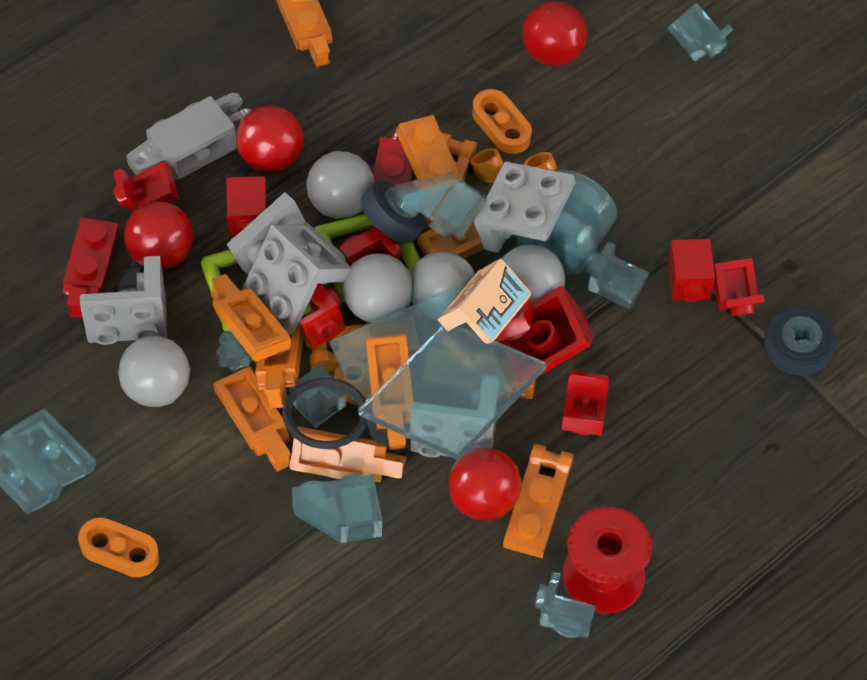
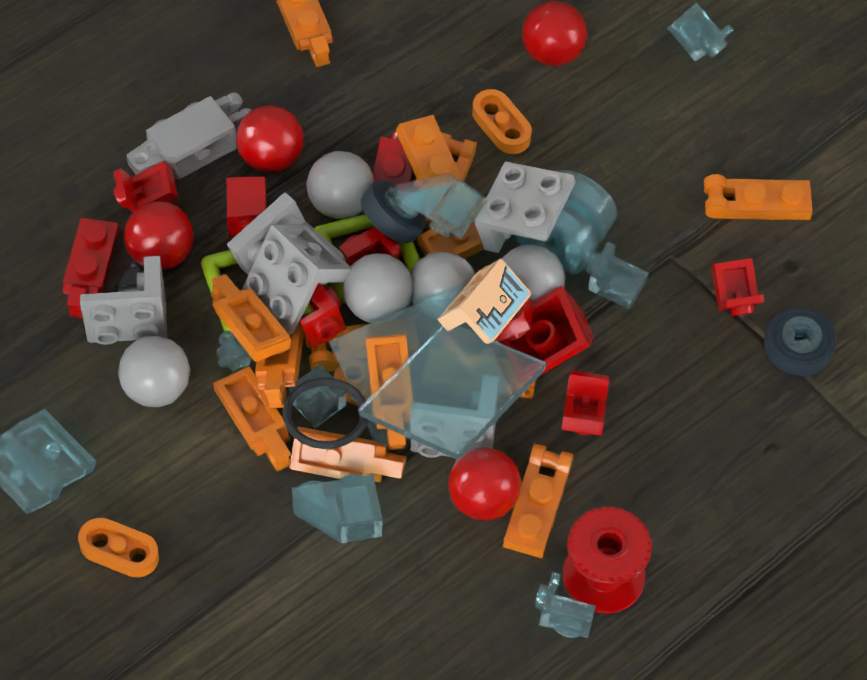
orange bar [470,148,557,183] -> none
red brick [667,239,715,302] -> none
none -> orange plate [704,174,813,220]

